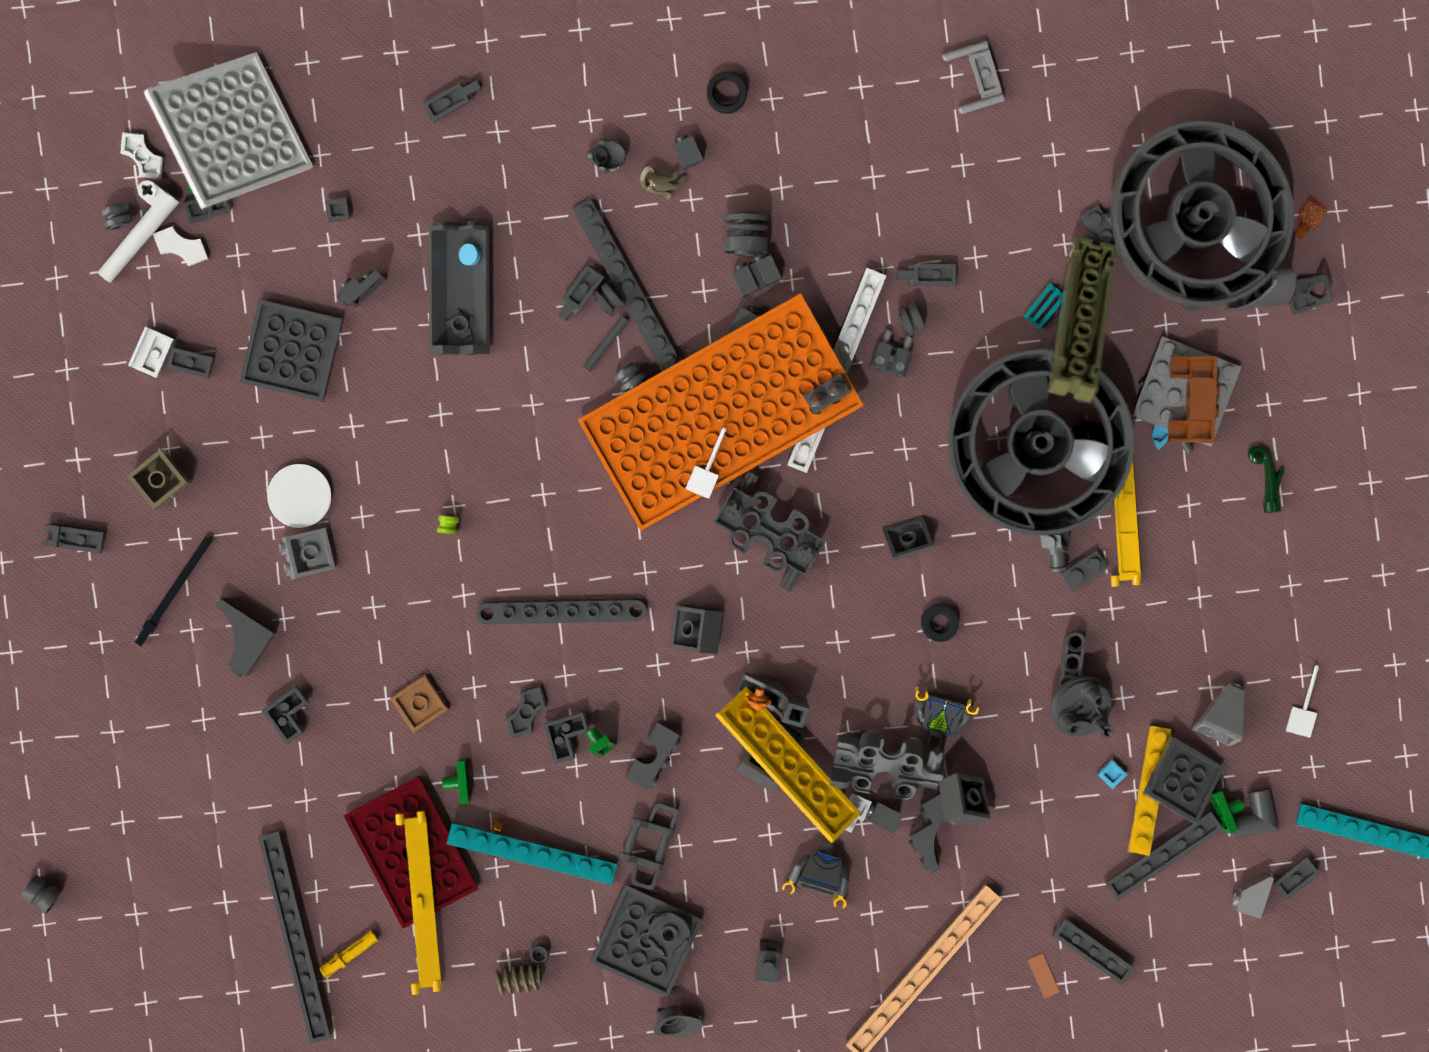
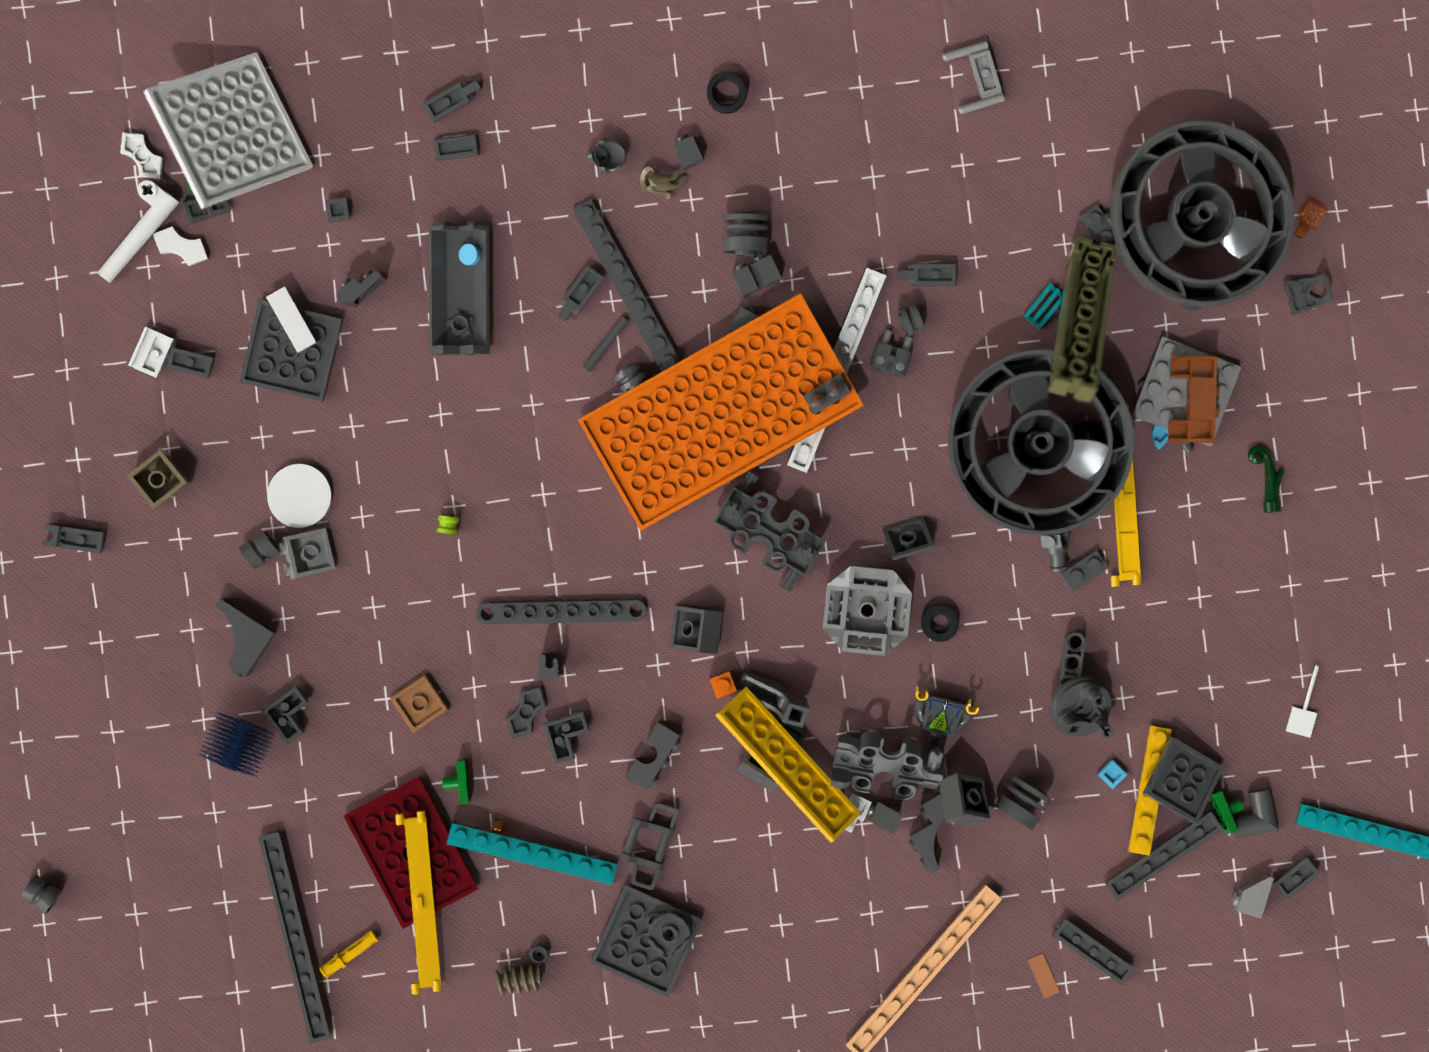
dark grey wheel [99,203,134,230] -> none
black bar [135,536,213,647] -> none
green tile [586,727,617,758] -> none
dark grey wheel [592,283,624,317] -> none
dark grey piece [654,1006,703,1038] -> none
white piece [686,427,726,499] -> none
orange plant [745,687,771,710] -> none
dark grey torso [754,940,781,983] -> none
dark grey torso [782,843,849,908] -> none
light grey slope [1191,682,1244,747] -> none
dark grey panel [1225,267,1296,312] -> none
none -> dark blue piece [199,712,274,777]
none -> dark grey wheel [239,530,280,570]
none -> white tile [266,286,317,353]
none -> dark grey tile [434,134,479,161]
none -> dark grey hinge [538,653,562,680]
none -> orange brick [709,671,737,699]
none -> light grey piece [822,566,912,656]
none -> dark grey wheel [995,775,1052,830]

